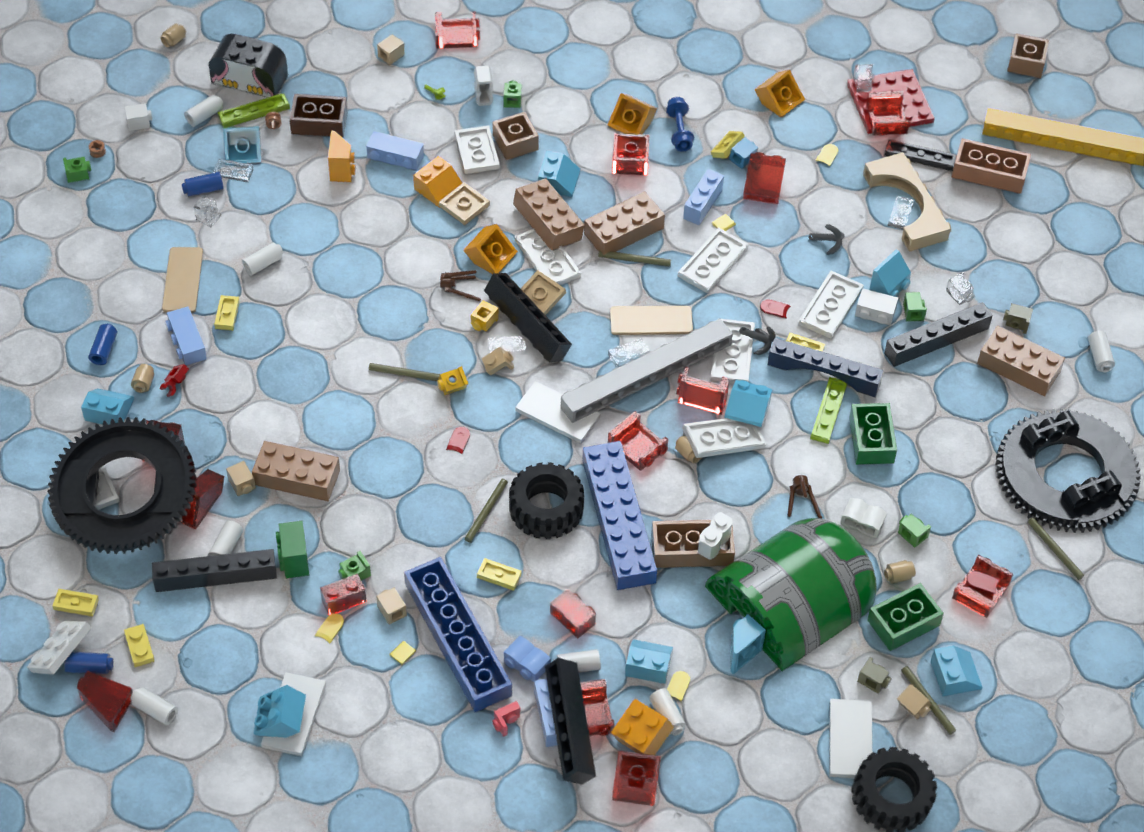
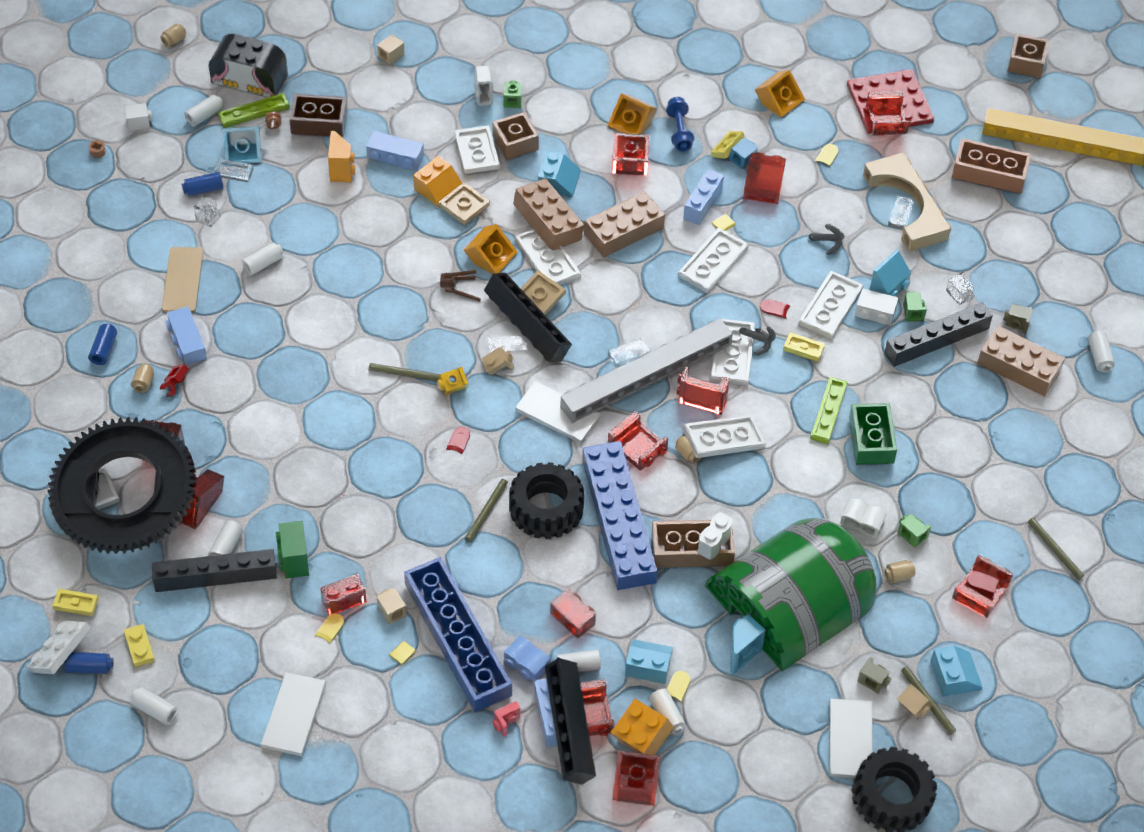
bright green brick [63,156,91,183] -> none
clear red slope [77,671,133,732] -> none
medium azure slope [81,388,134,425] -> none
light yellow plate [214,295,240,330] -> none
tan brick [226,461,256,496] -> none
medium nougat brick [252,441,340,502] -> none
medium azure slope [253,685,306,738] -> none
bright green brick [338,551,371,586] -> none
lime hand [424,85,446,100] -> none
clear red panel [435,12,480,49] -> none
yellow brick [471,300,499,332] -> none
light yellow plate [477,558,522,591] -> none
olive bar [598,250,671,267] -> none
piece [610,306,693,335] -> none
medium azure slope [724,380,773,427] -> none
arch [767,338,883,398] -> none
reddish brown plant [787,475,822,519] -> none
clear brick [853,64,874,92] -> none
green brick [867,583,944,651] -> none
black tile [884,139,957,171] -> none
piece [995,409,1141,533] -> none

